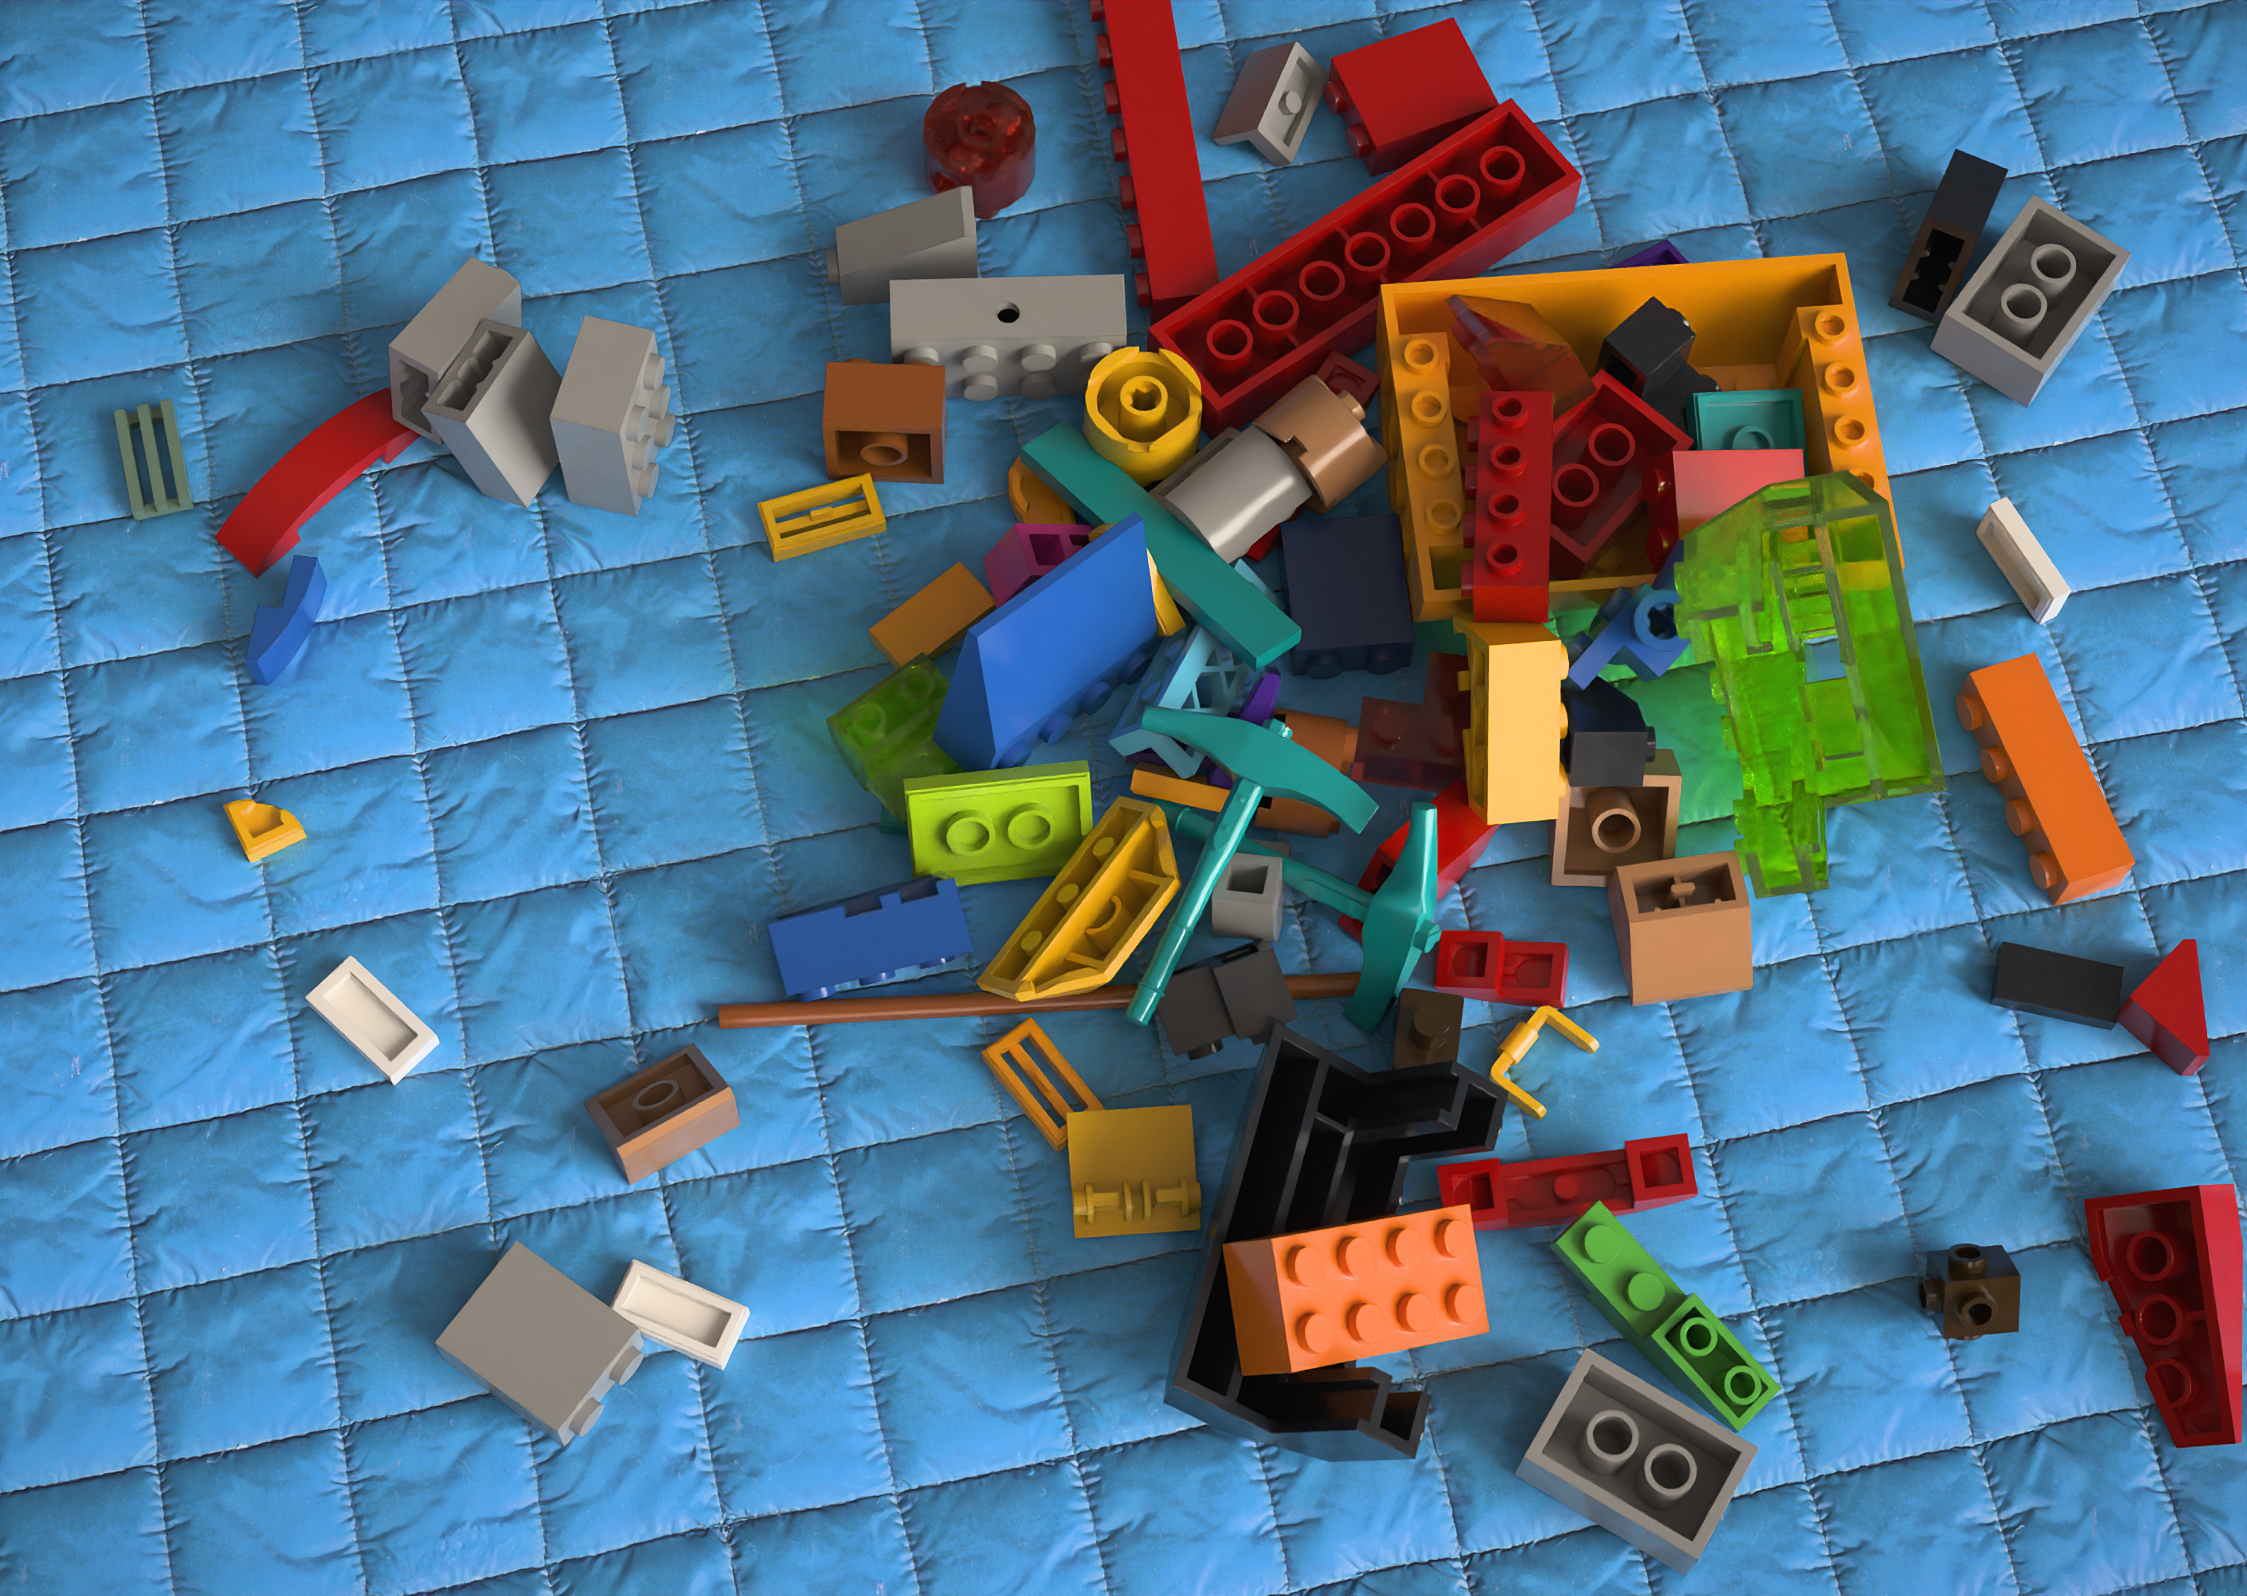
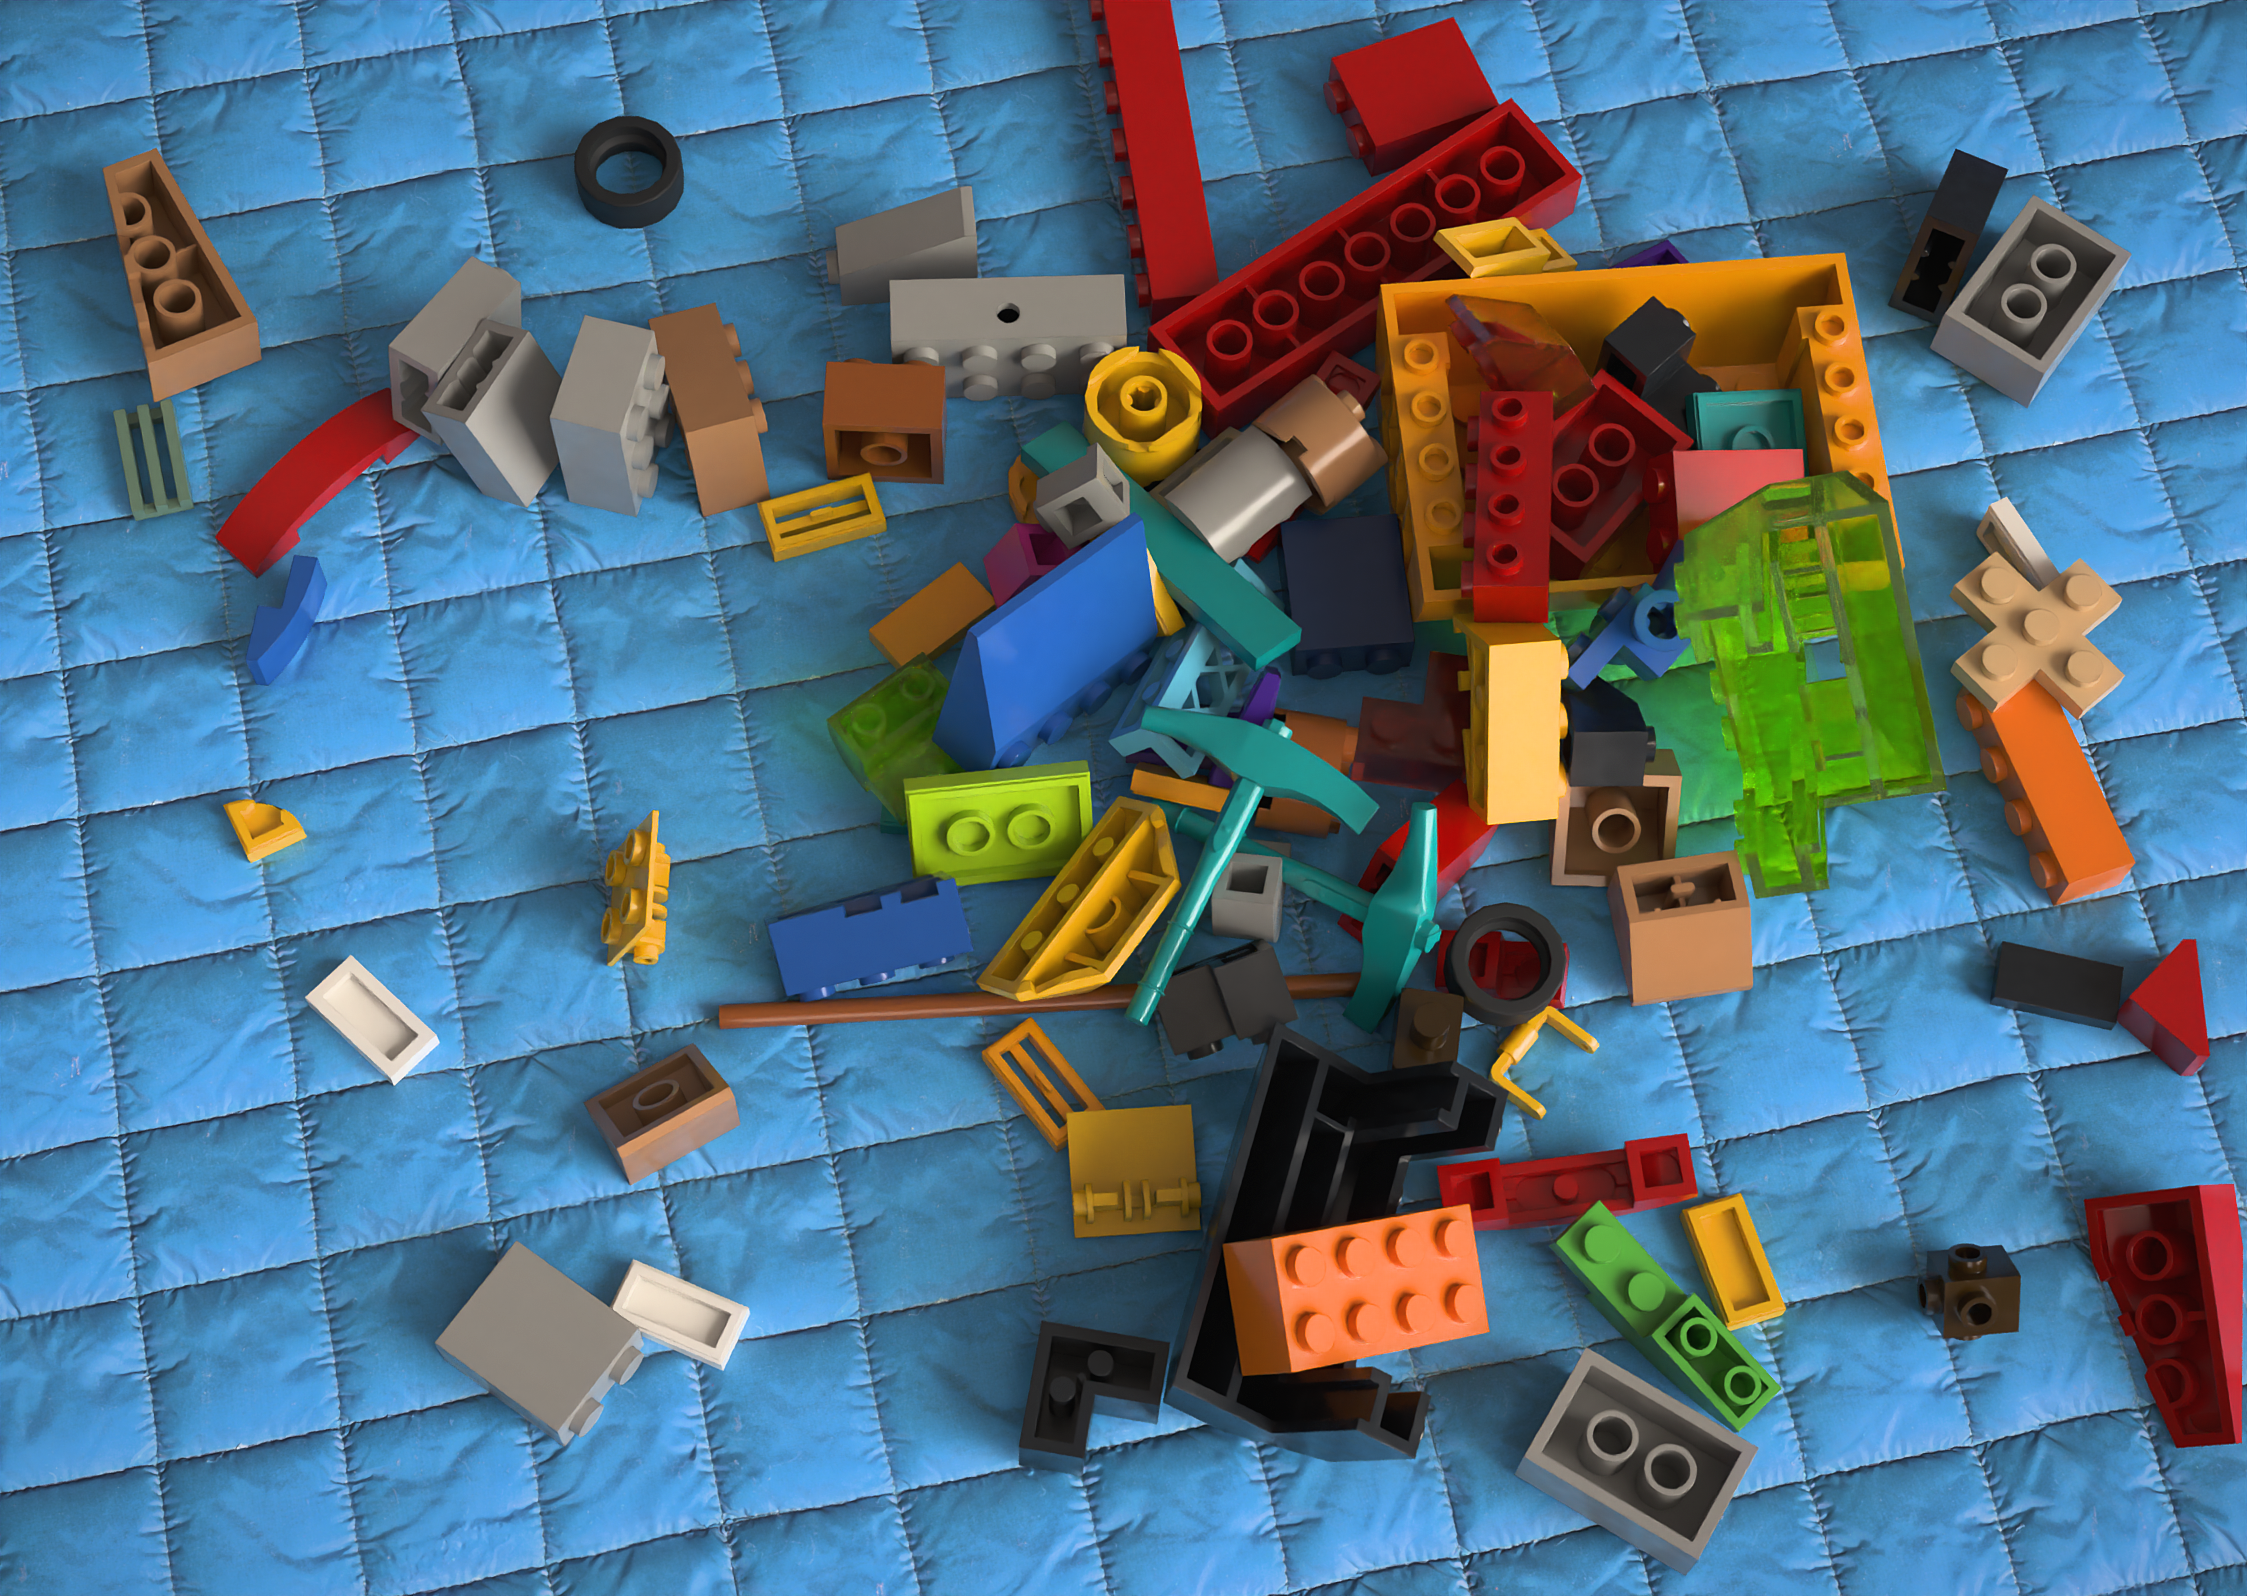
clear red brick [923,81,1036,219] -> none
light grey panel [1212,41,1329,167] -> none
none -> medium nougat wedge [102,148,262,403]
none -> black tyre [574,116,684,229]
none -> yellow hinge [601,810,671,966]
none -> medium nougat wedge [648,303,771,517]
none -> black brick [1019,1321,1170,1476]
none -> light grey brick [1033,442,1130,550]
none -> yellow slope [1433,217,1578,278]
none -> black tyre [1443,902,1567,1027]
none -> yellow tile [1679,1192,1786,1331]
none -> tan plate [1949,551,2125,720]

